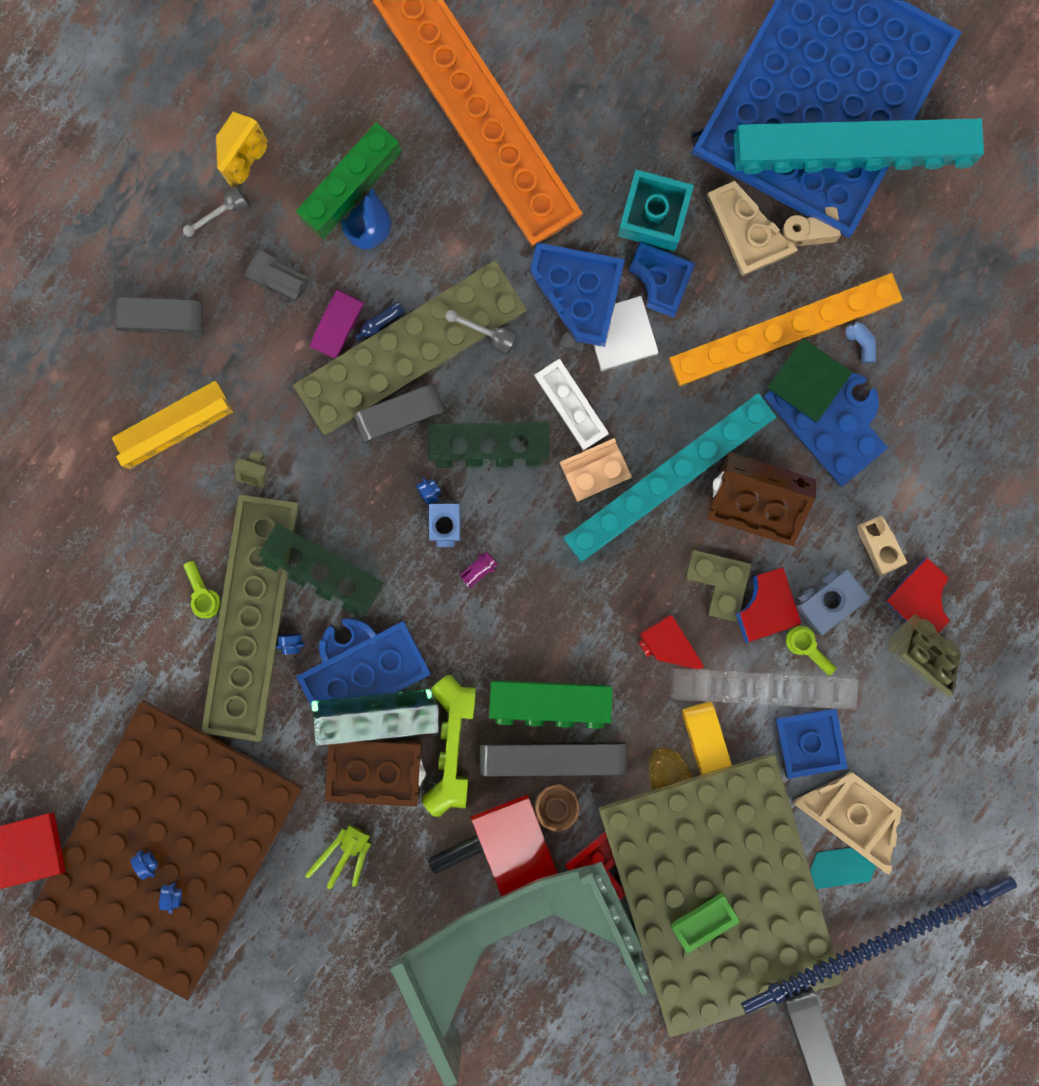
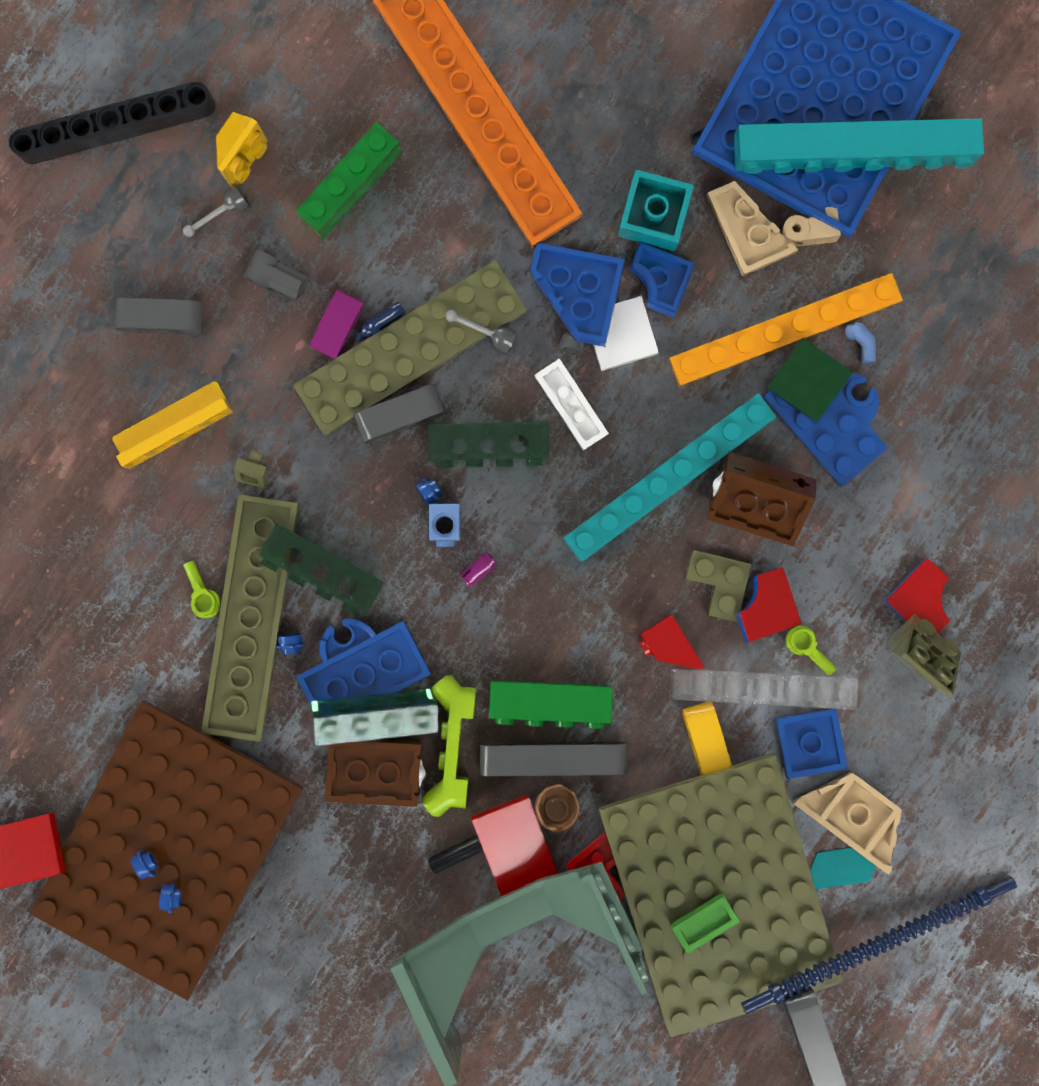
lime plant [305,825,371,889] -> none
blue hair [341,188,392,250] -> none
light nougat plate [560,438,632,502] -> none
clear yellow hat [649,747,692,790] -> none
sand blue brick [796,569,870,635] -> none
tan leg [857,516,907,578] -> none
none -> black beam [9,82,216,164]

